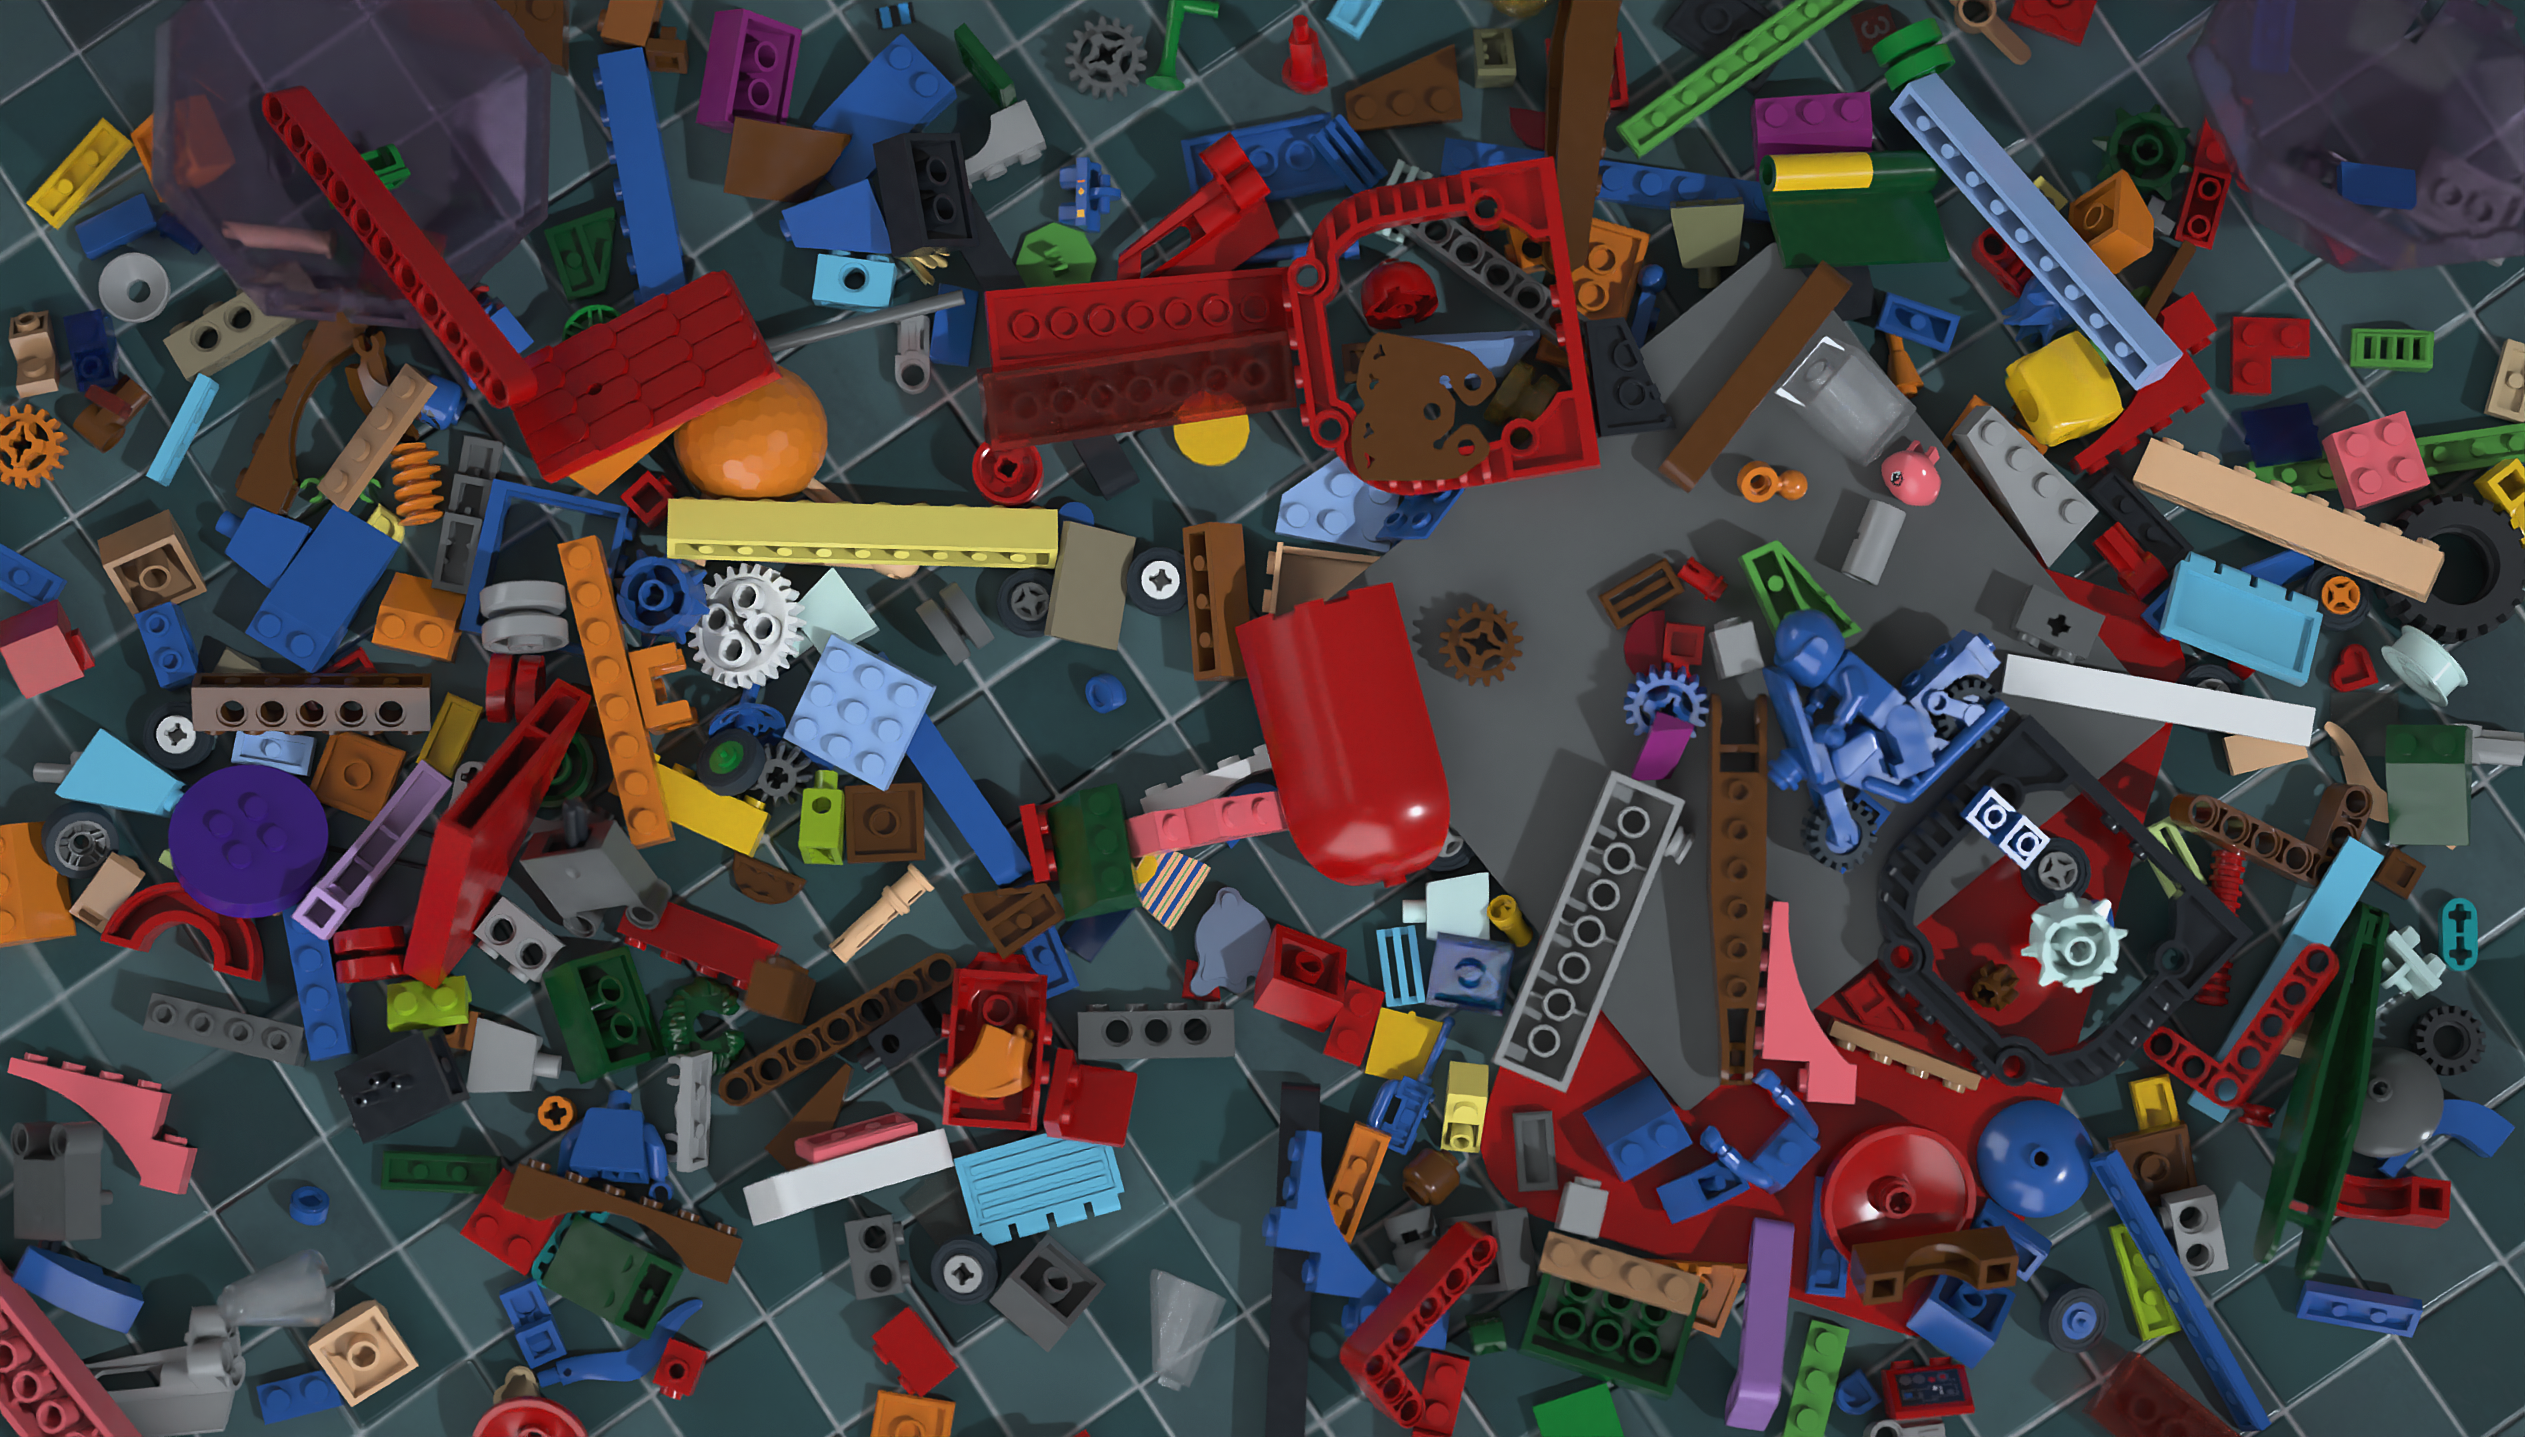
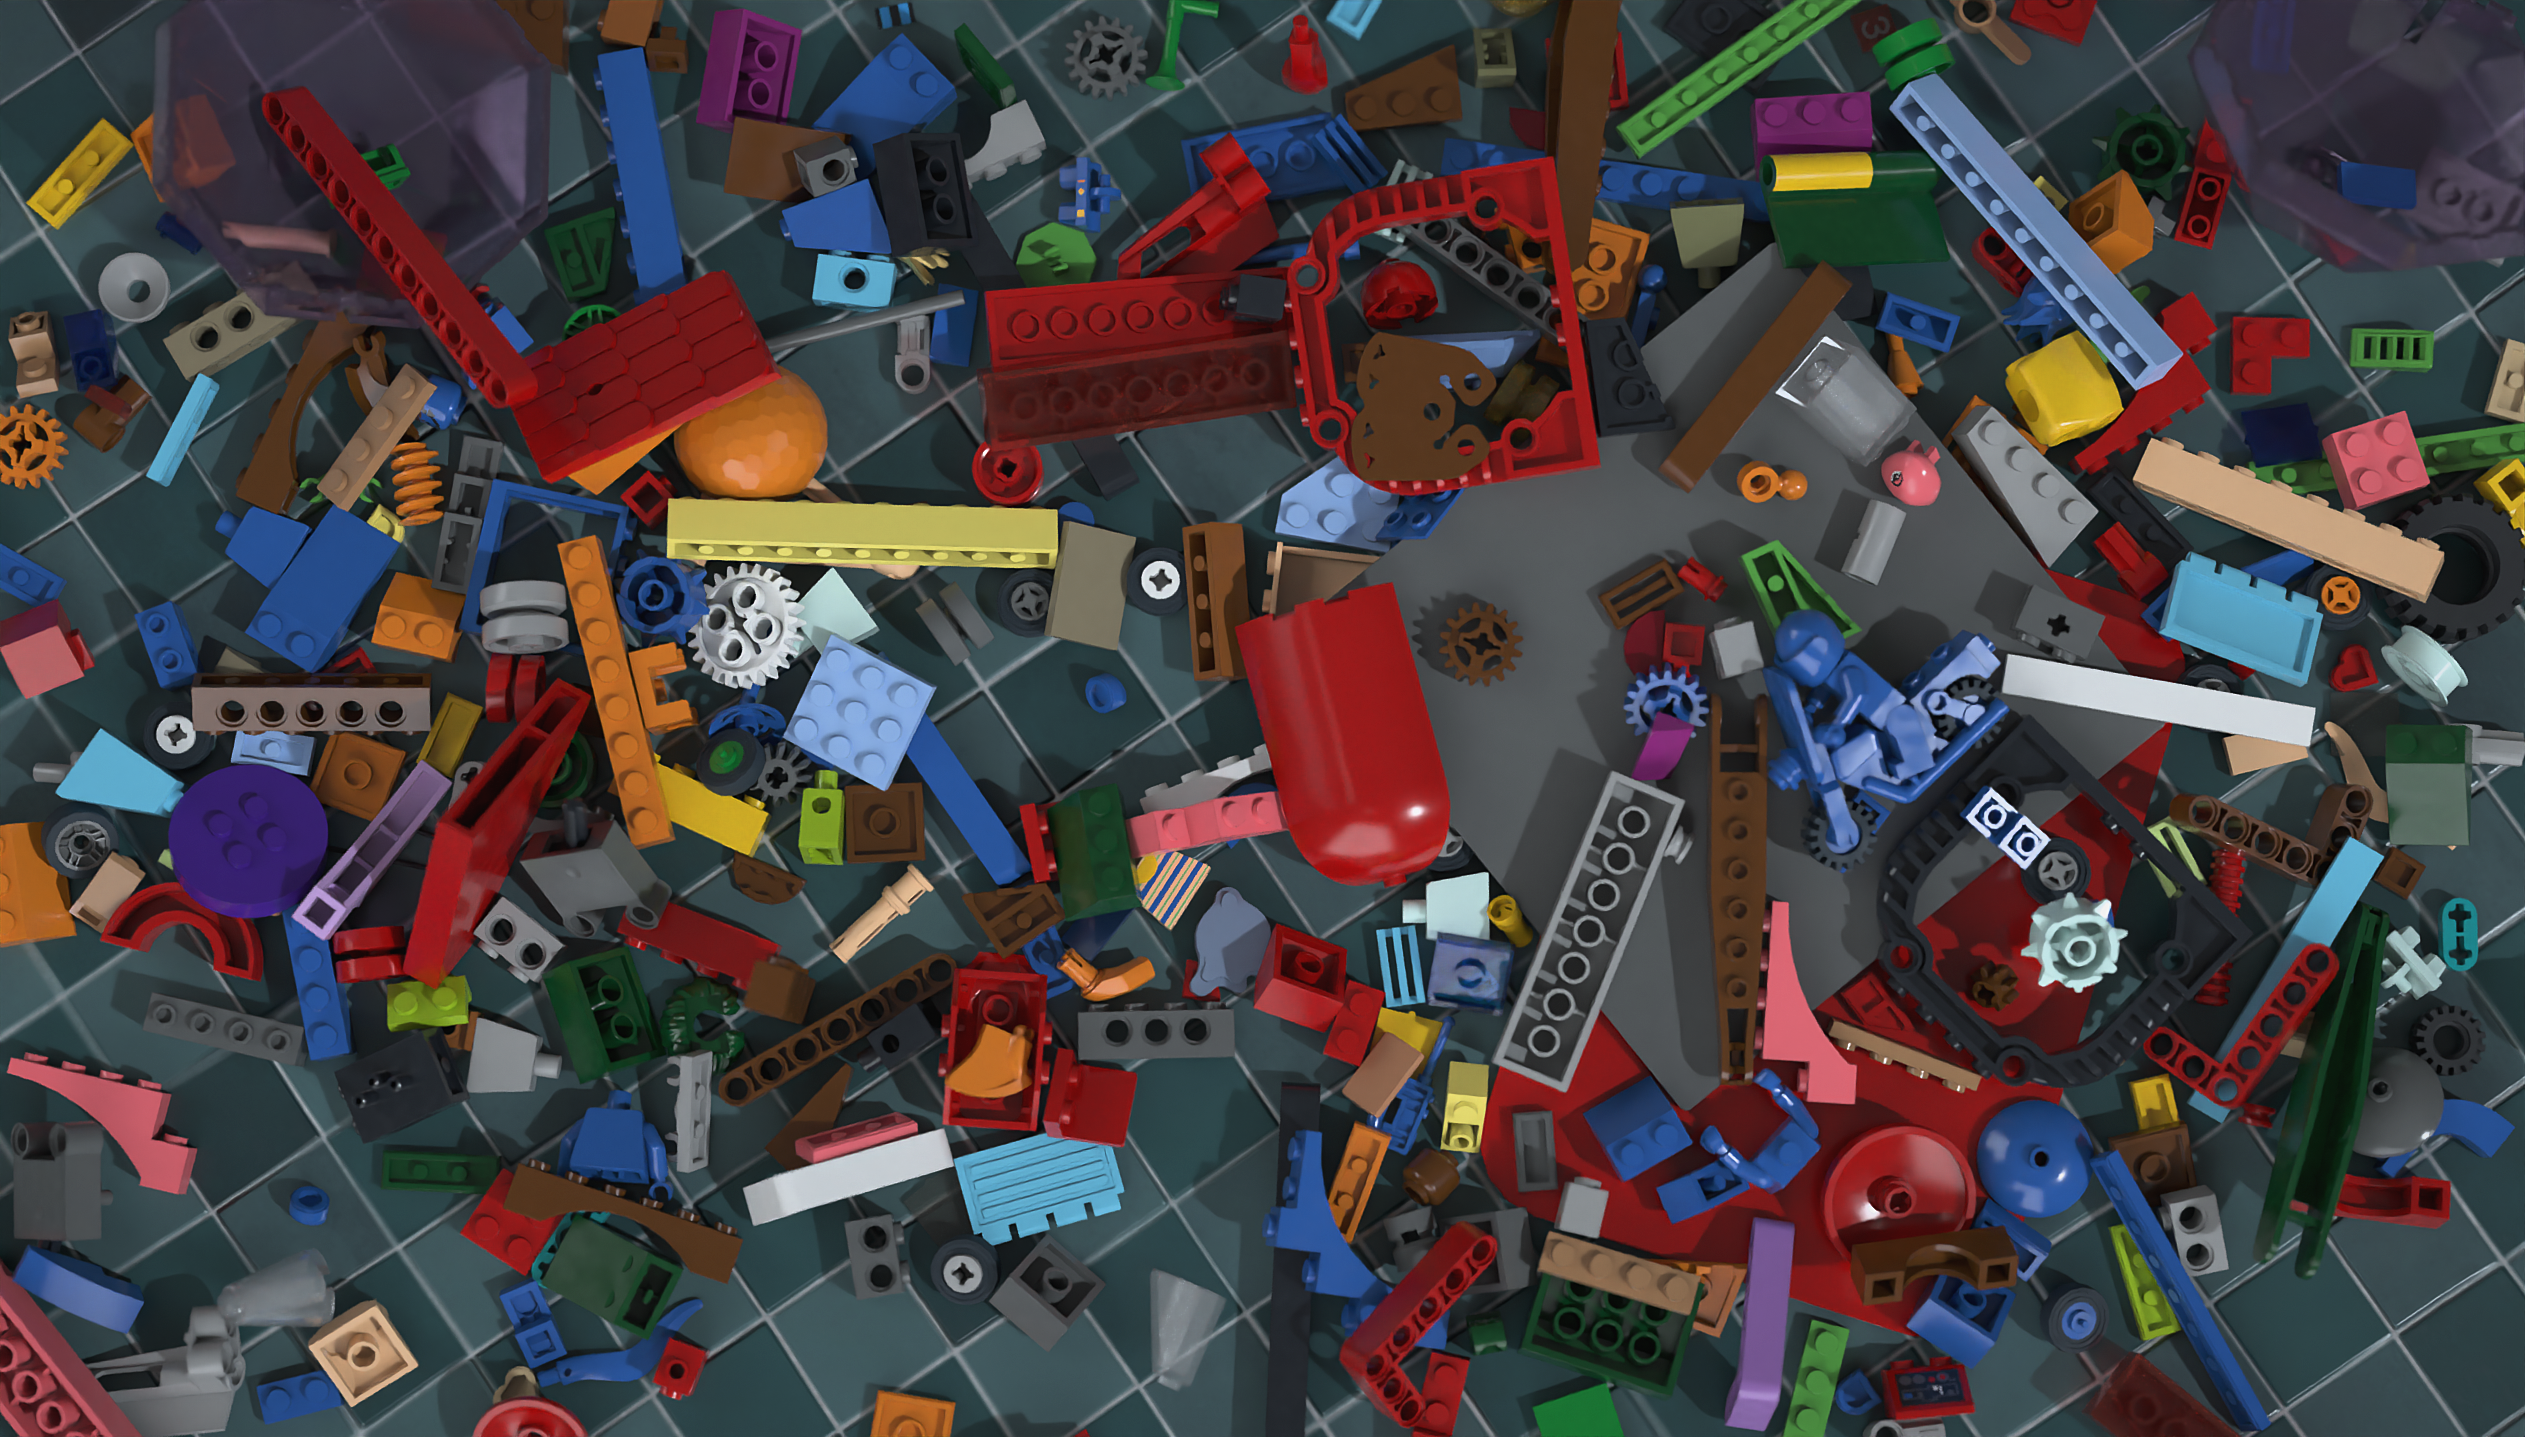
blue slope [74,192,161,261] -> none
medium nougat slope [97,509,207,622] -> none
orange bush [538,1096,578,1131] -> none
red brick [871,1305,960,1397] -> none
yellow tile [1173,390,1250,467] -> none
blue tile [1804,1176,1848,1298] -> none
reddish brown tile [2142,240,2197,320] -> none
blue plate [2296,1280,2423,1338] -> none
none -> dark grey brick [793,135,858,198]
none -> orange arm [1056,948,1155,1002]
none -> black brick [1219,274,1287,326]
none -> nougat slope [1342,1032,1425,1118]

